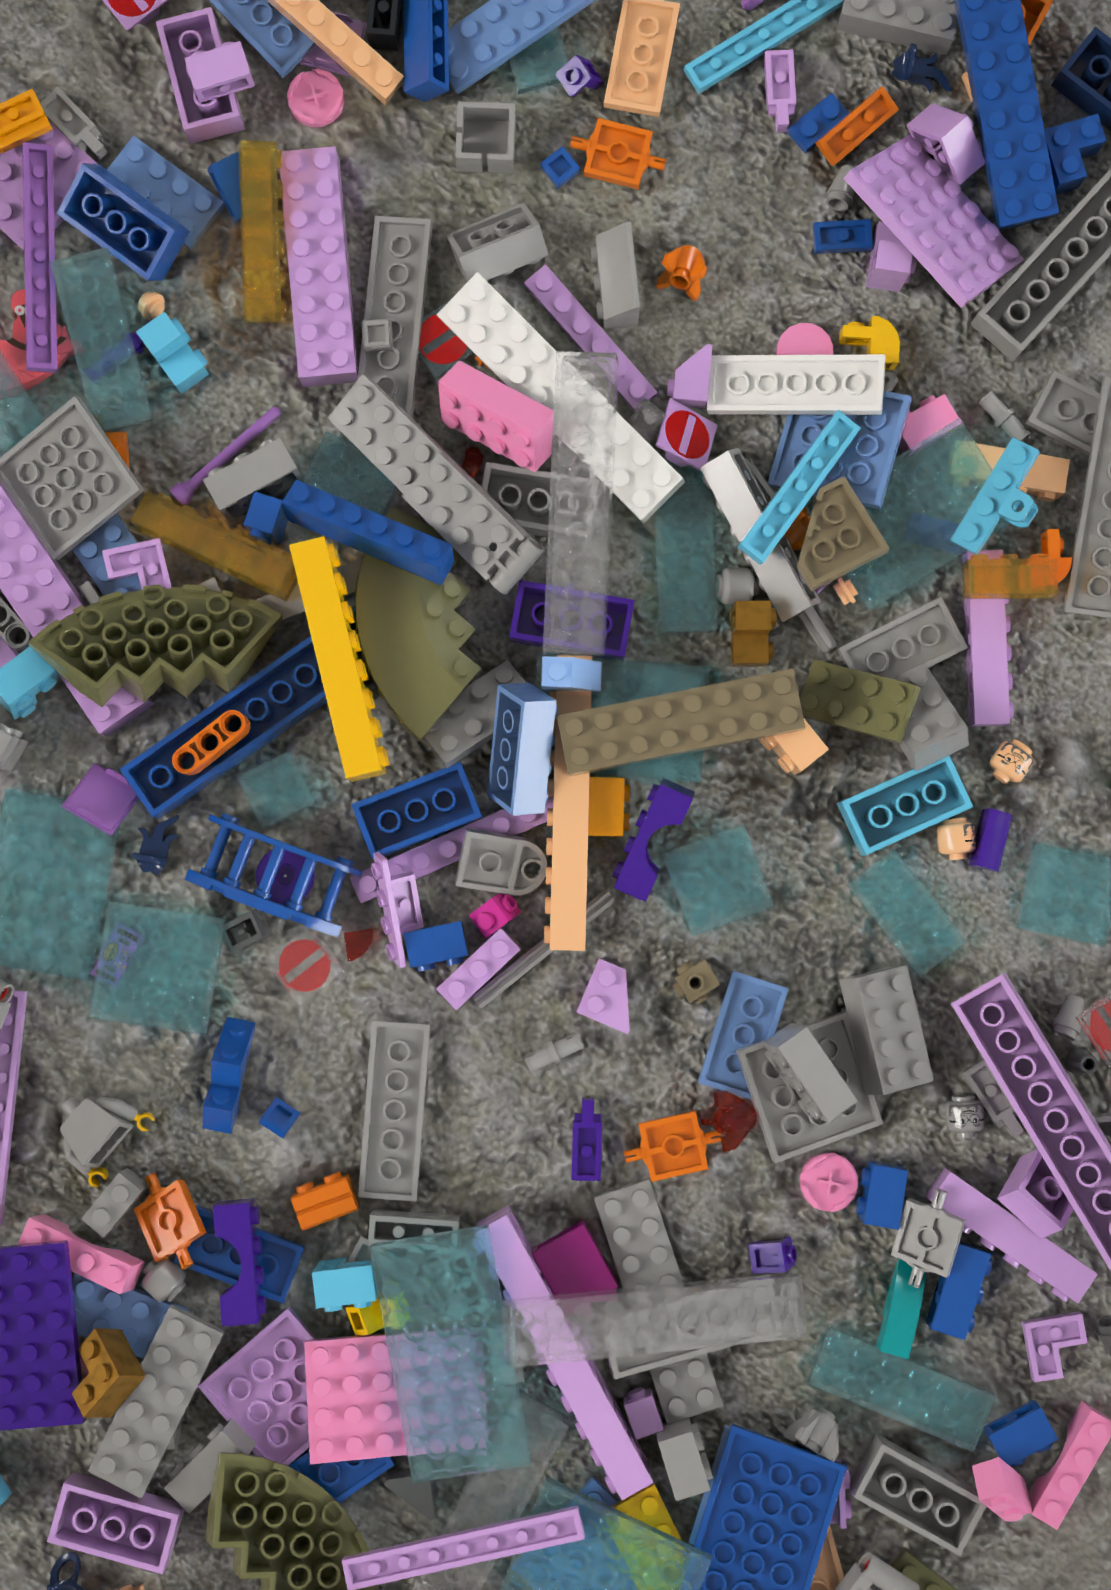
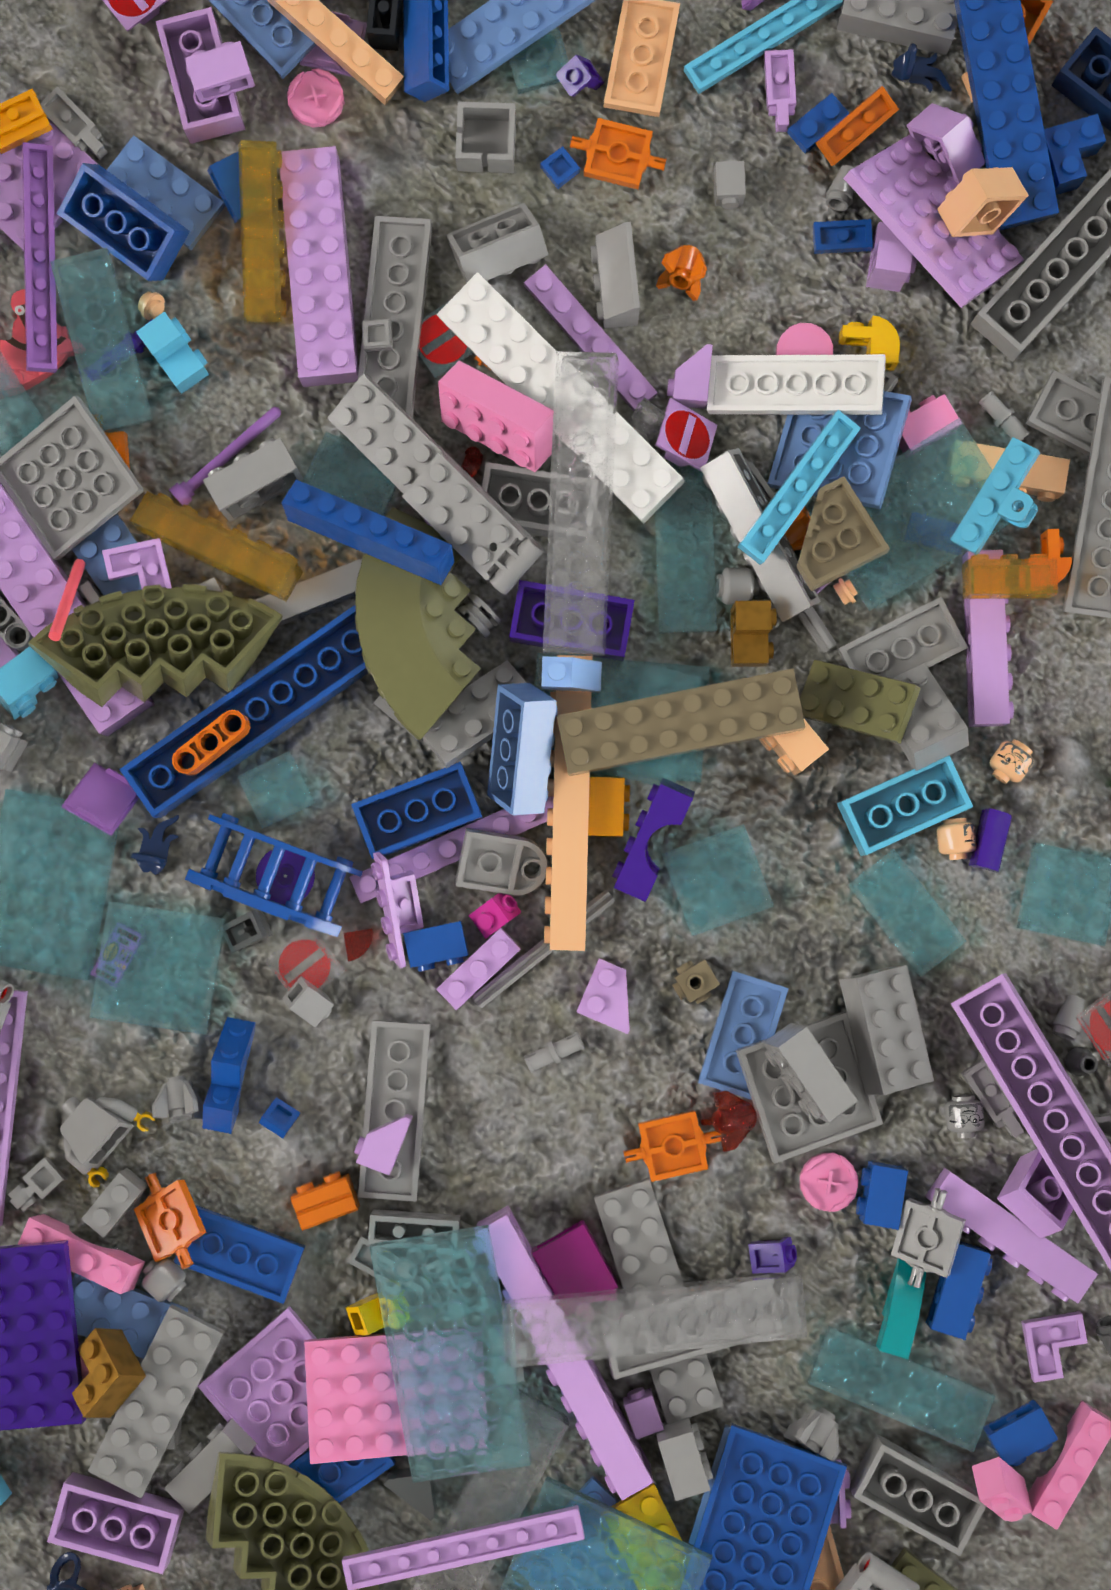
dark purple arch [213,1198,266,1327] -> none
blue brick [244,492,288,546] -> none
yellow brick [289,536,390,782] -> none
medium azure brick [312,1257,379,1312] -> none
dark purple hinge [571,1097,602,1181] -> none
none -> light grey plate [8,1156,66,1212]
none -> coral bar [48,559,86,641]
none -> light grey brick [152,1076,204,1126]
none -> light grey brick [282,976,334,1028]
none -> lavender slope [354,1114,413,1175]
none -> light grey wheel [457,593,501,638]
none -> light grey brick [713,161,746,209]
none -> light nougat brick [937,167,1029,237]

